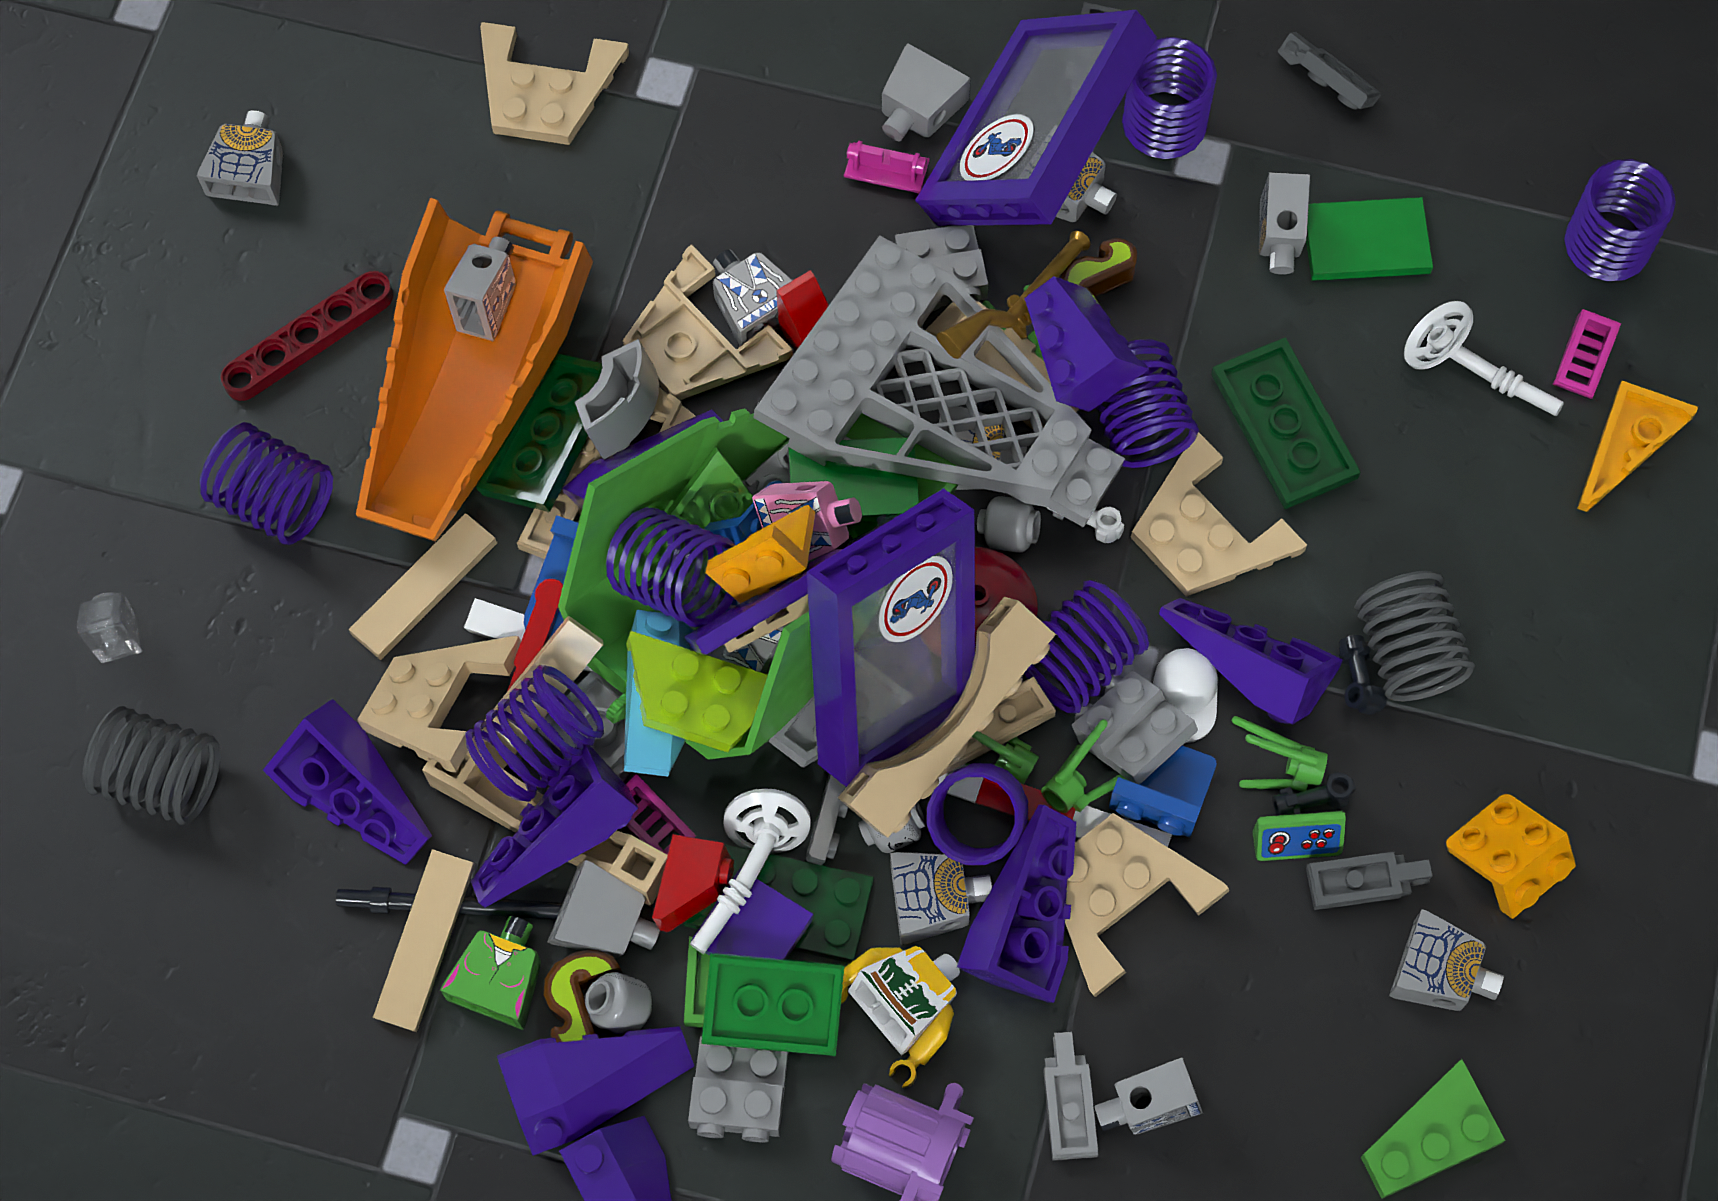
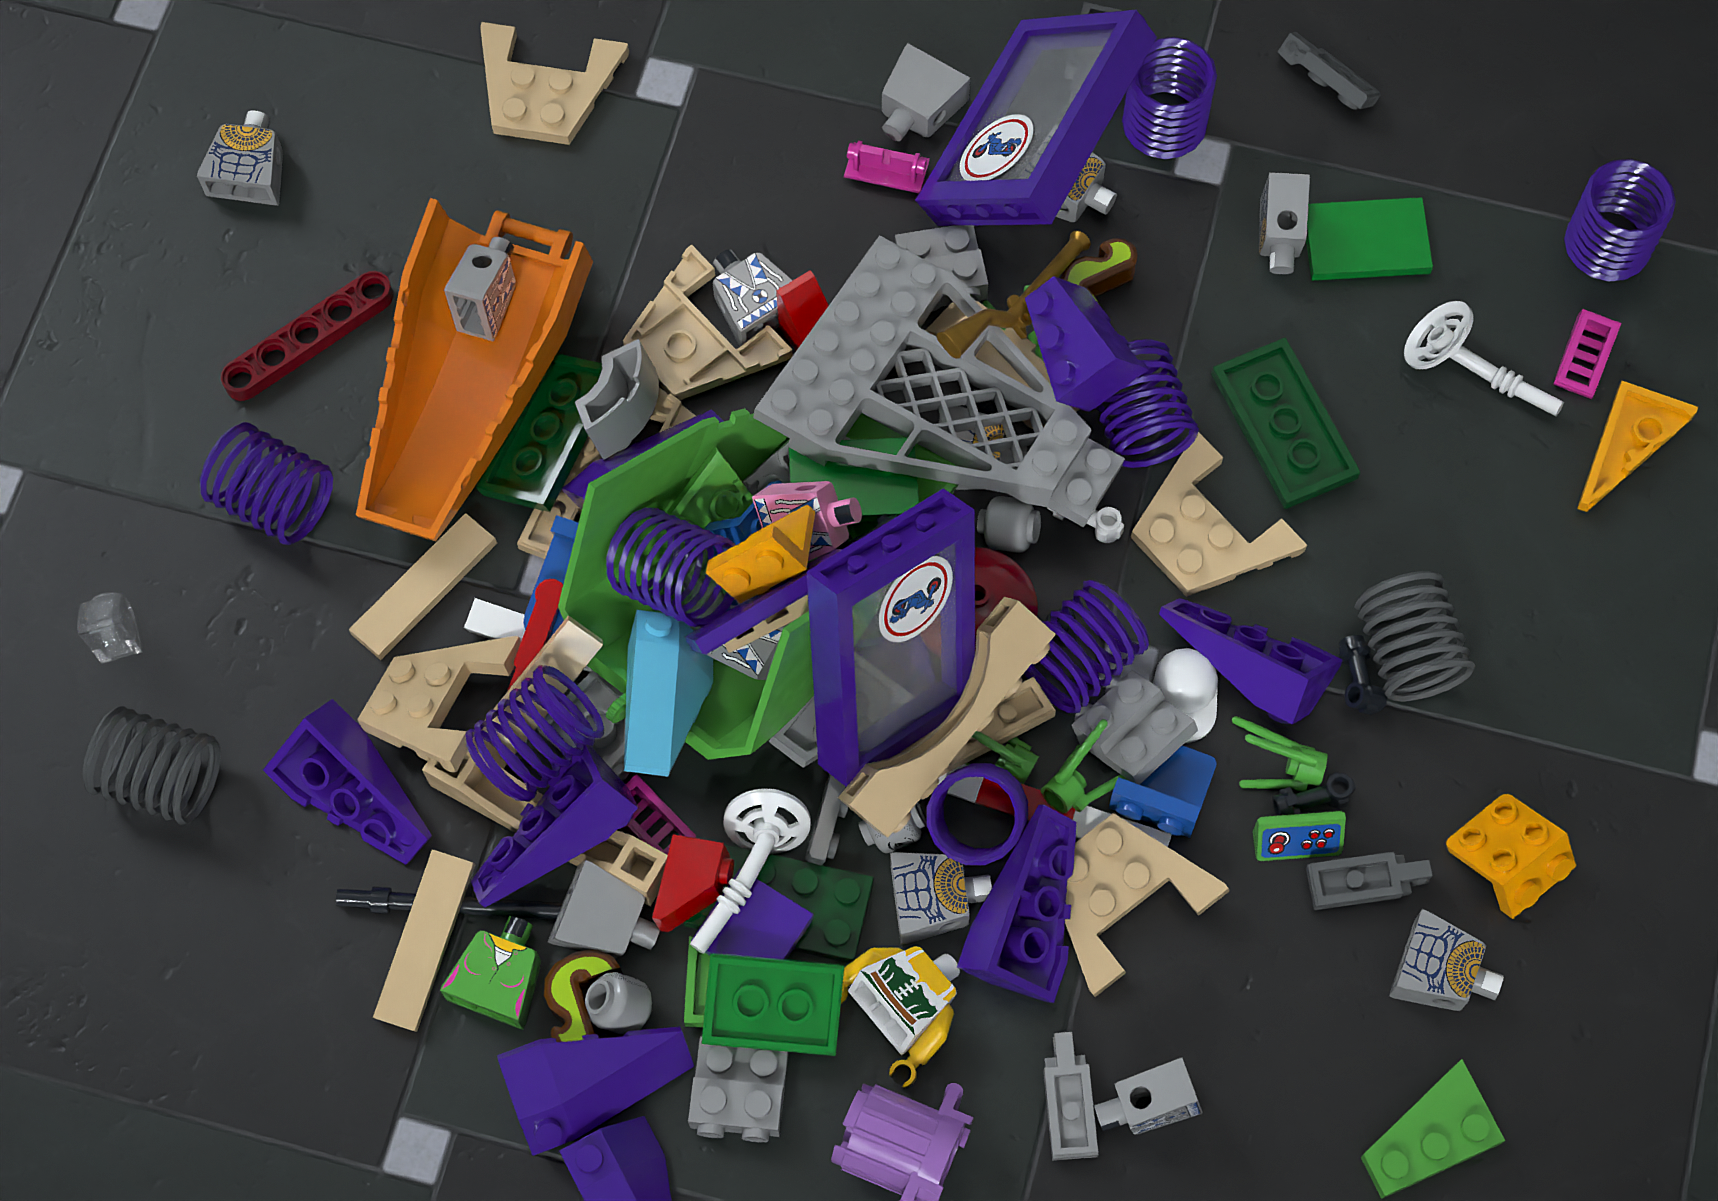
lime wing [626,631,768,752] -> none

